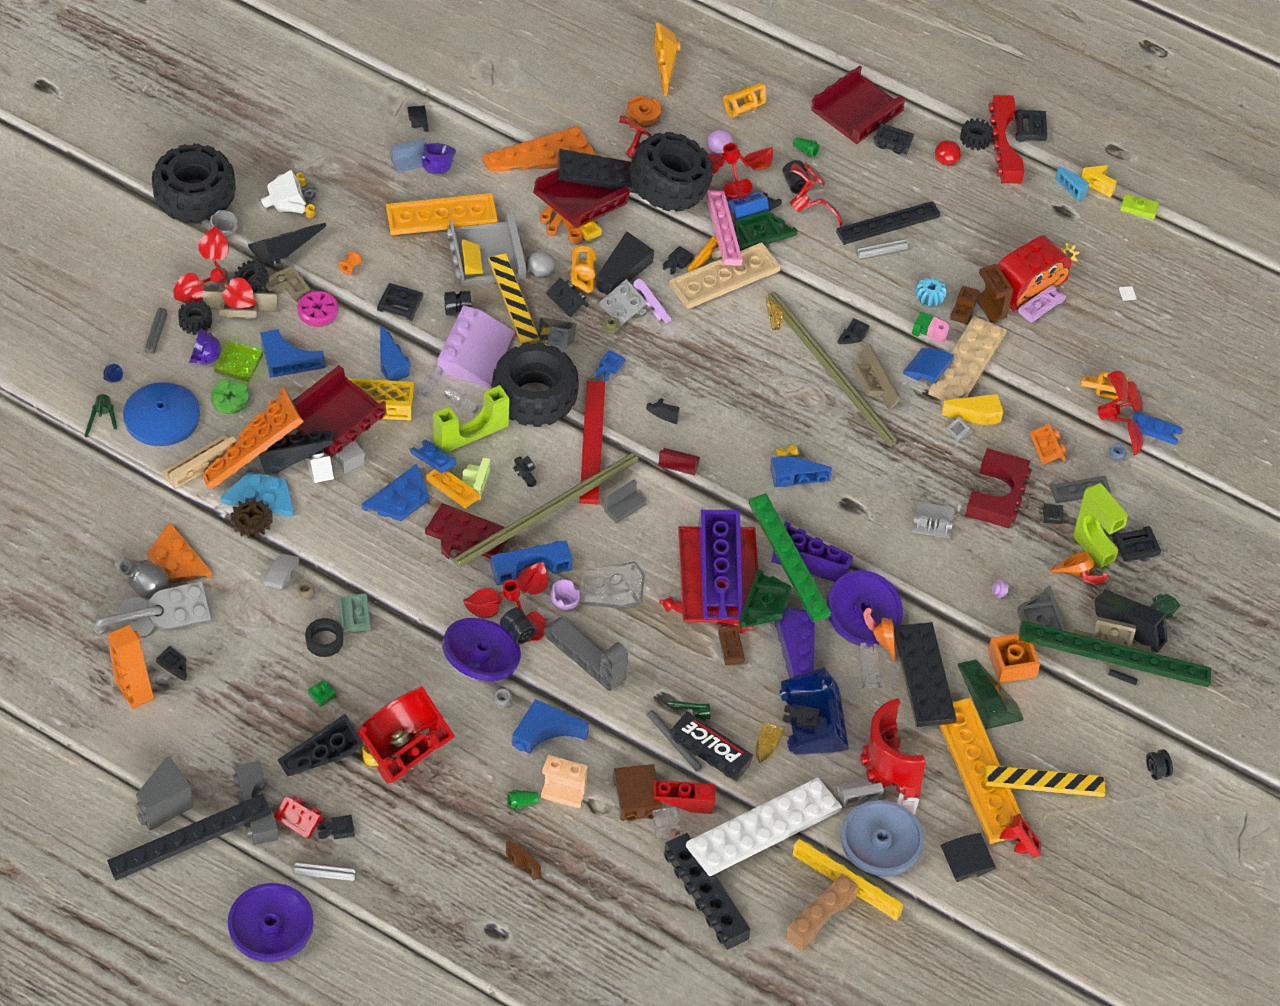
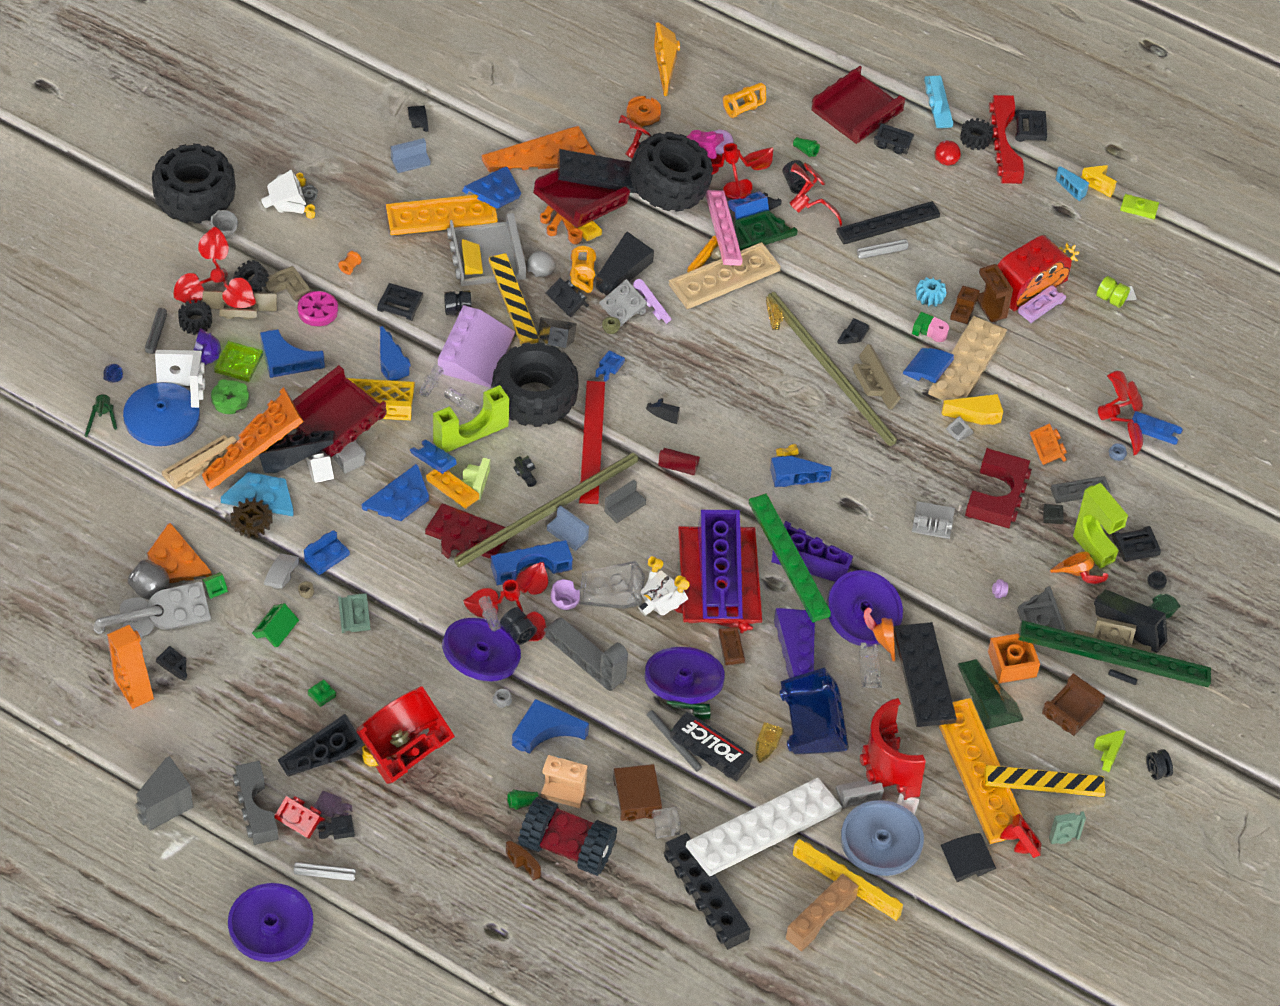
black plate [107,793,271,881] -> none
light grey hinge [115,557,132,574] -> none
black wedge [248,223,327,266] -> none
black tyre [305,618,343,657] -> none
dark purple helmet [421,143,456,174] -> none
red slope [654,780,715,814] -> none
black plate [663,246,694,275] -> none
dark green wing [739,569,792,629] -> none
black plate [782,705,819,730] -> none
light orange piece [1080,371,1129,399] -> none
none -> white bracket [155,350,206,408]
none -> green tile [202,572,228,599]
none -> green panel [252,603,299,647]
none -> blue bracket [304,530,350,575]
none -> clear purple plate [314,791,353,818]
none -> blue wing [462,166,521,209]
none -> clear axle [479,596,501,631]
none -> black plate [518,796,617,876]
none -> sand blue panel [547,506,589,551]
none -> white torso [638,556,689,616]
none -> dark purple dish [645,647,725,704]
none -> dark pink bracket [686,130,724,159]
none -> medium azure bracket [924,75,953,128]
none -> reddish brown panel [1042,673,1105,736]
none -> sand green plate [1049,811,1086,844]
none -> lime slope [1094,730,1126,772]
none -> lime wheel [1096,276,1130,308]
none -> black plate [1147,571,1167,590]

